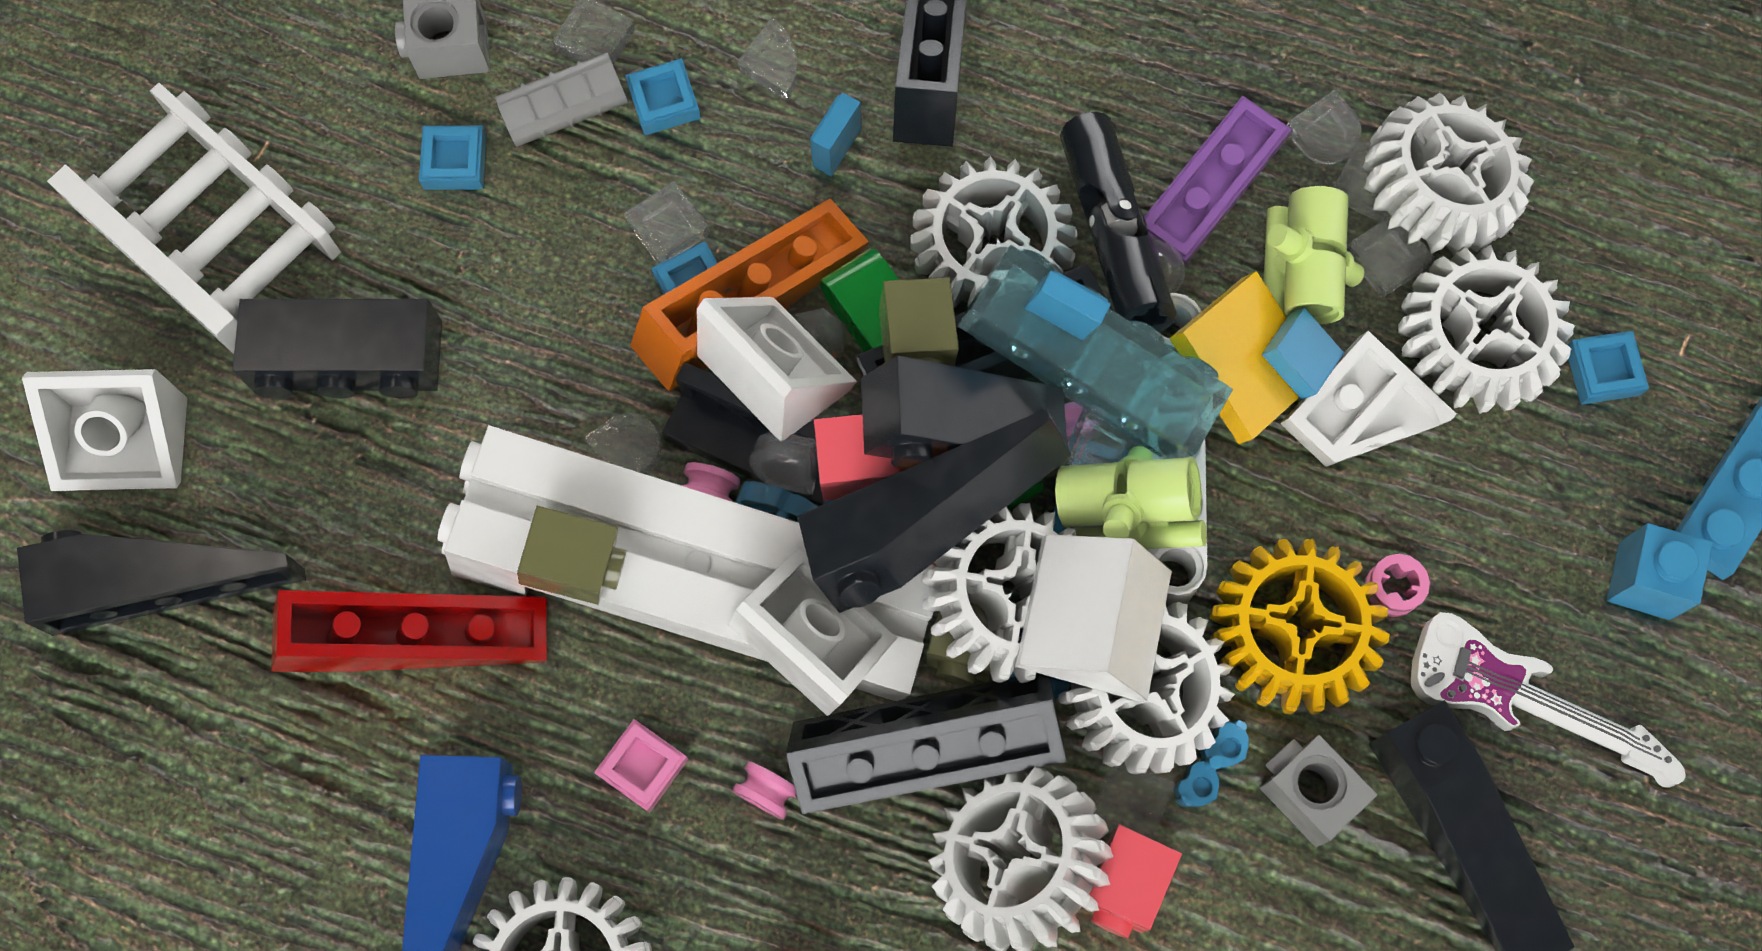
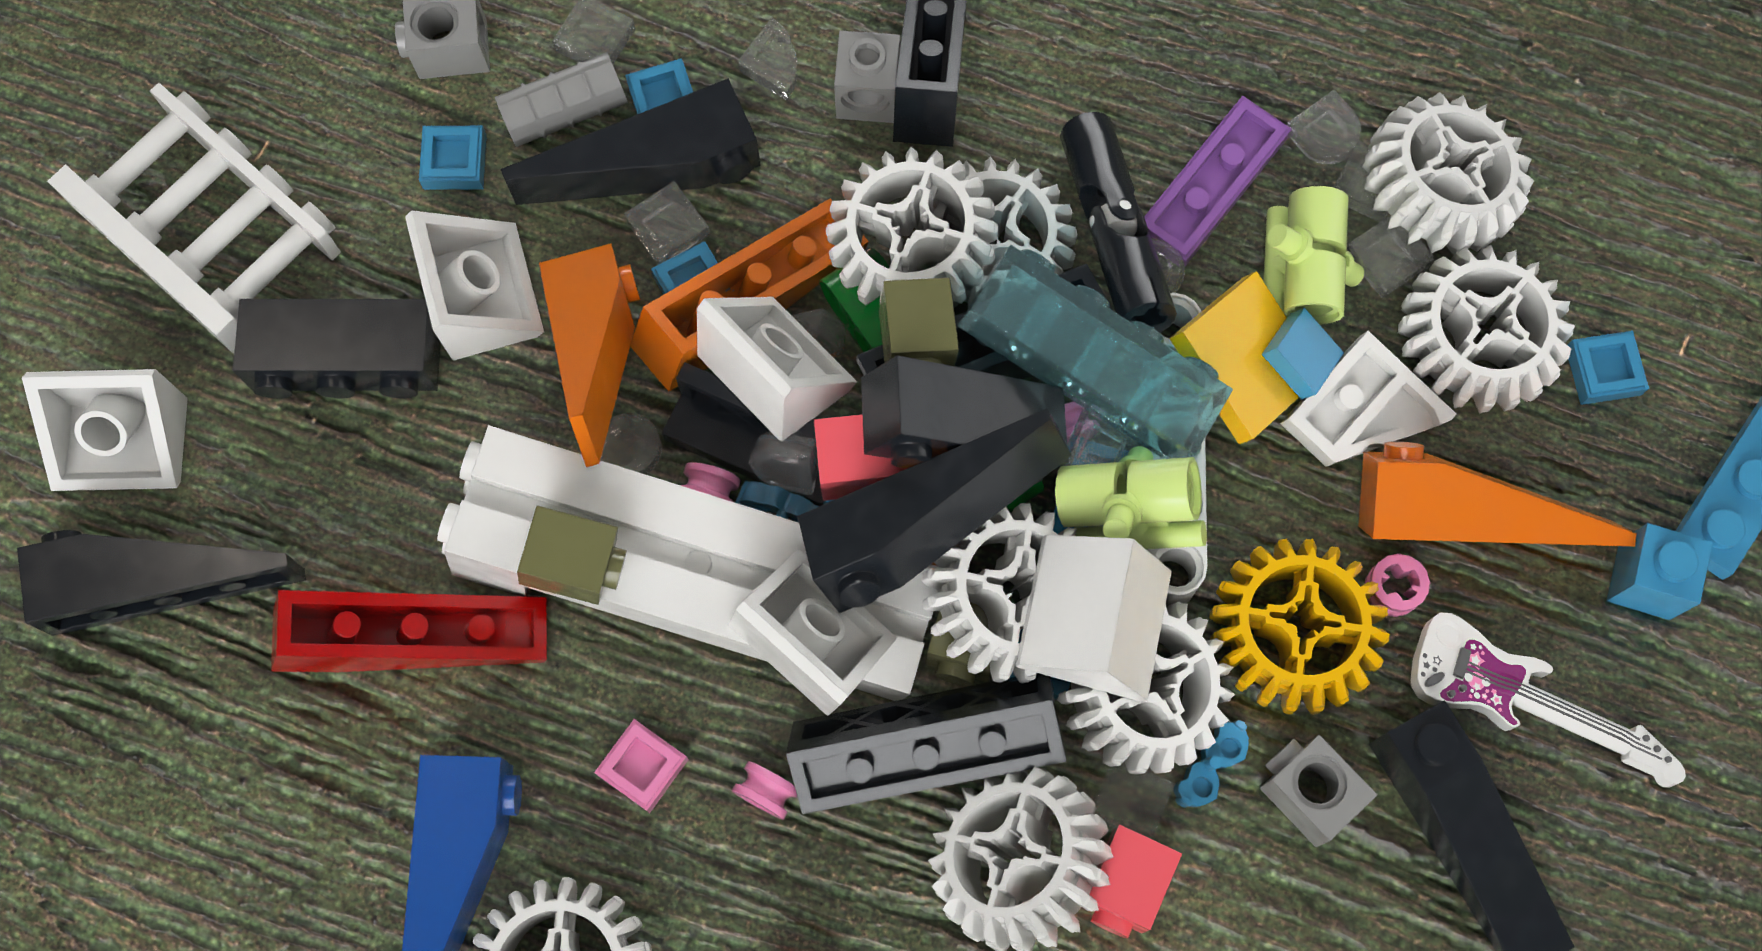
dark azure tile [810,93,862,177] -> none
dark azure tile [1024,270,1111,341] -> none
none -> white slope [405,211,544,360]
none -> black slope [500,78,761,205]
none -> orange slope [539,243,640,467]
none -> white gear [826,147,998,305]
none -> light grey brick [834,30,900,123]
none -> orange slope [1358,442,1637,547]

